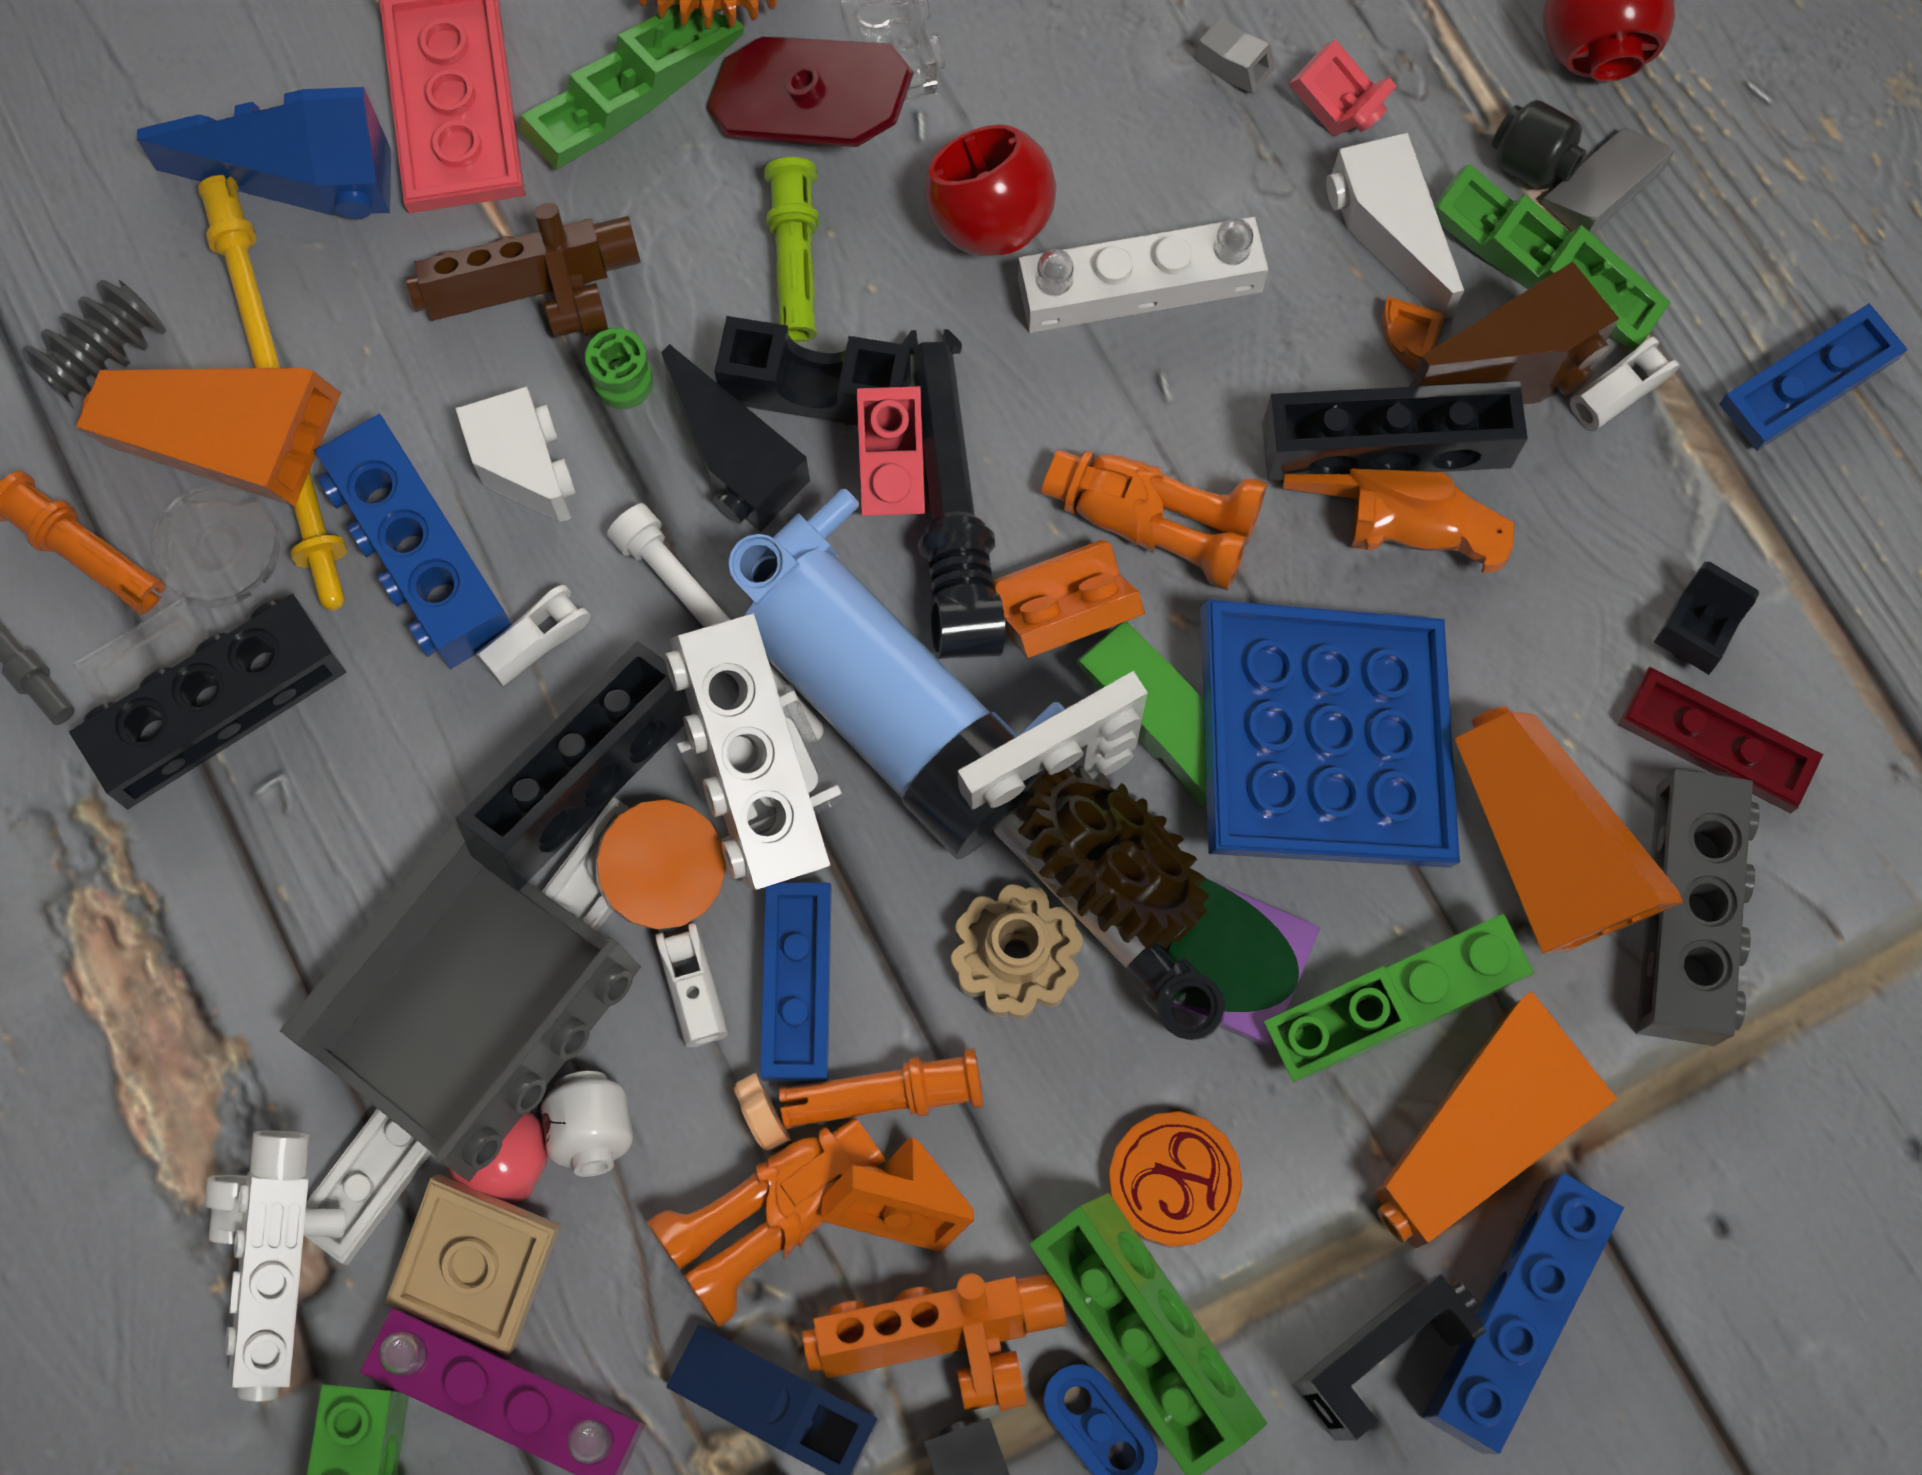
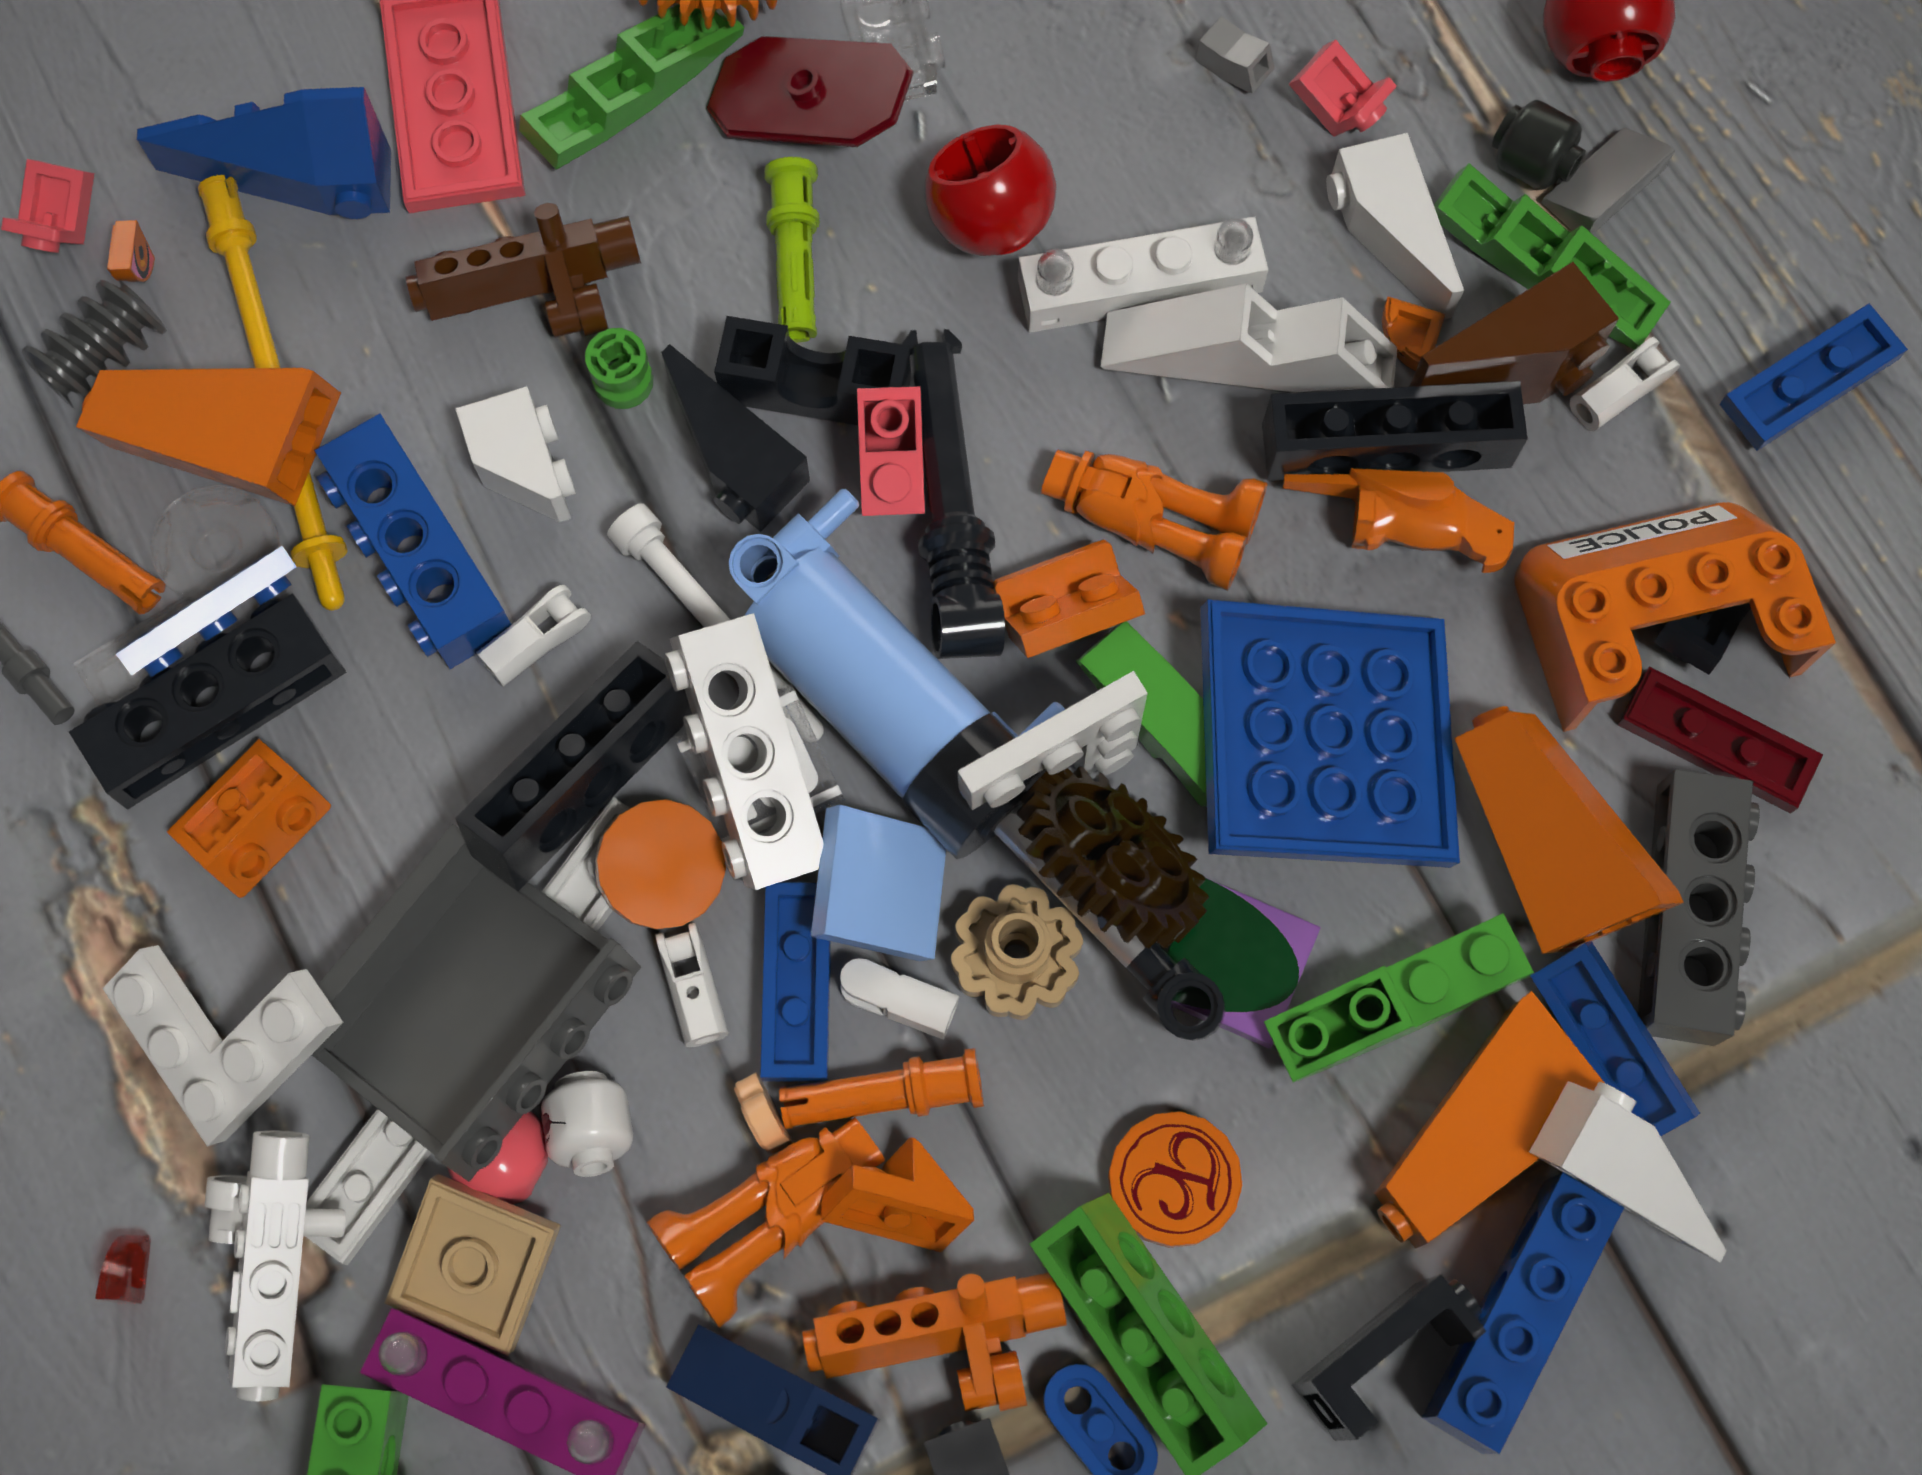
none -> coral bracket [1,159,95,253]
none -> clear red tile [95,1235,151,1304]
none -> white plate [103,945,344,1147]
none -> orange tile [107,220,155,282]
none -> plate [116,546,297,677]
none -> orange bracket [167,739,331,898]
none -> light blue tile [811,805,946,961]
none -> white bar [840,958,959,1040]
none -> white slope [1101,283,1397,393]
none -> orange windscreen [1514,502,1836,732]
none -> white slope [1529,1081,1727,1263]
none -> blue plate [1530,941,1700,1136]

